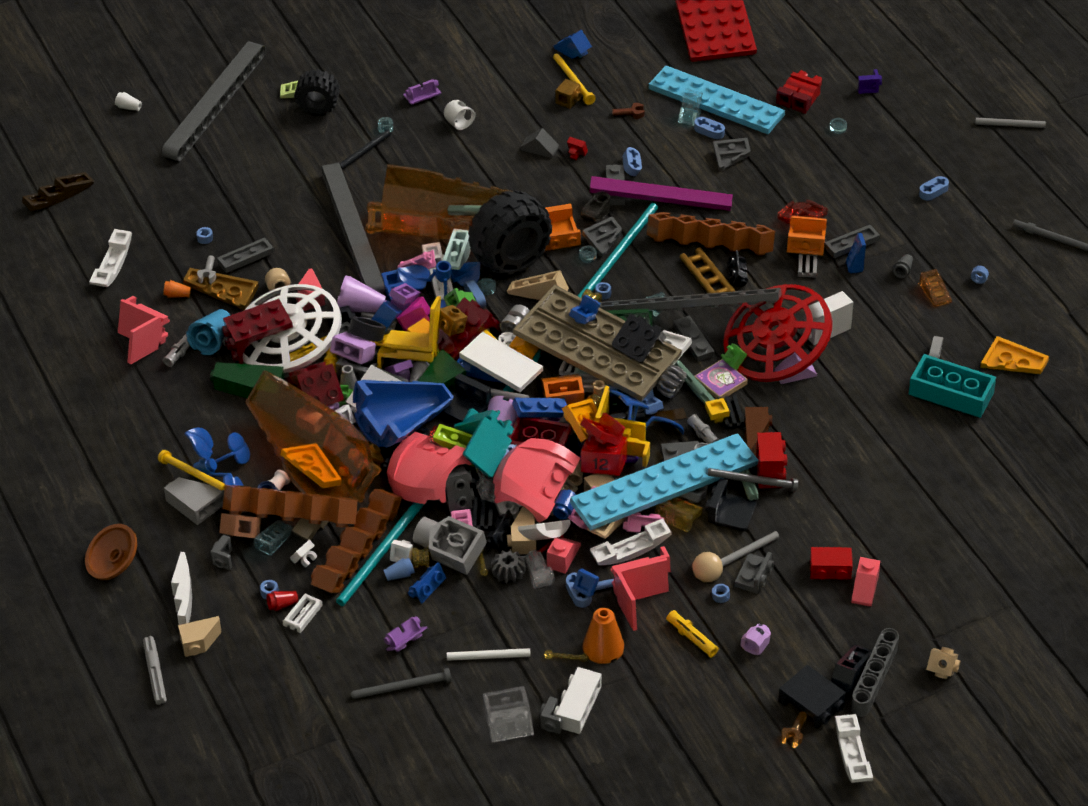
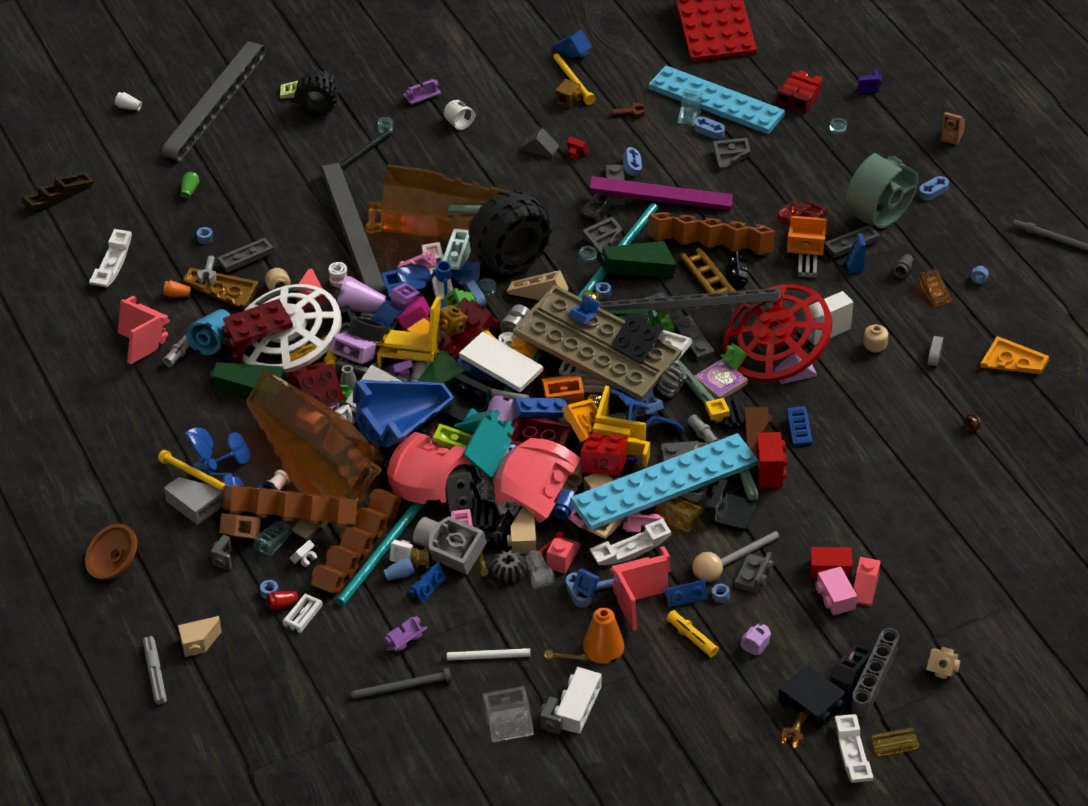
white slope [171,552,192,625] -> none
light orange wing [280,443,342,488] -> none
white slope [518,520,571,540] -> none
orange panel [545,204,581,251] -> none
red bracket [580,413,625,445] -> none
tan pin [592,380,605,404] -> none
dark brown sticker [652,408,687,423] -> none
dark grey bar [706,468,798,492] -> none
teal brick [909,354,996,418] -> none
light grey bar [975,118,1046,128] -> none
none -> bright green cone [180,172,200,199]
none -> white wheel [329,262,347,288]
none -> dark green slope [599,241,676,278]
none -> bright green tile [652,311,674,333]
none -> blue hinge [663,580,707,608]
none -> blue slope [786,407,813,446]
none -> bright pink brick [815,566,857,616]
none -> sand green animal [846,153,918,228]
none -> tan head [863,325,888,353]
none -> clear yellow tile [871,727,919,756]
none -> nougat slope [941,112,965,145]
none -> reddish brown plate [963,414,981,432]

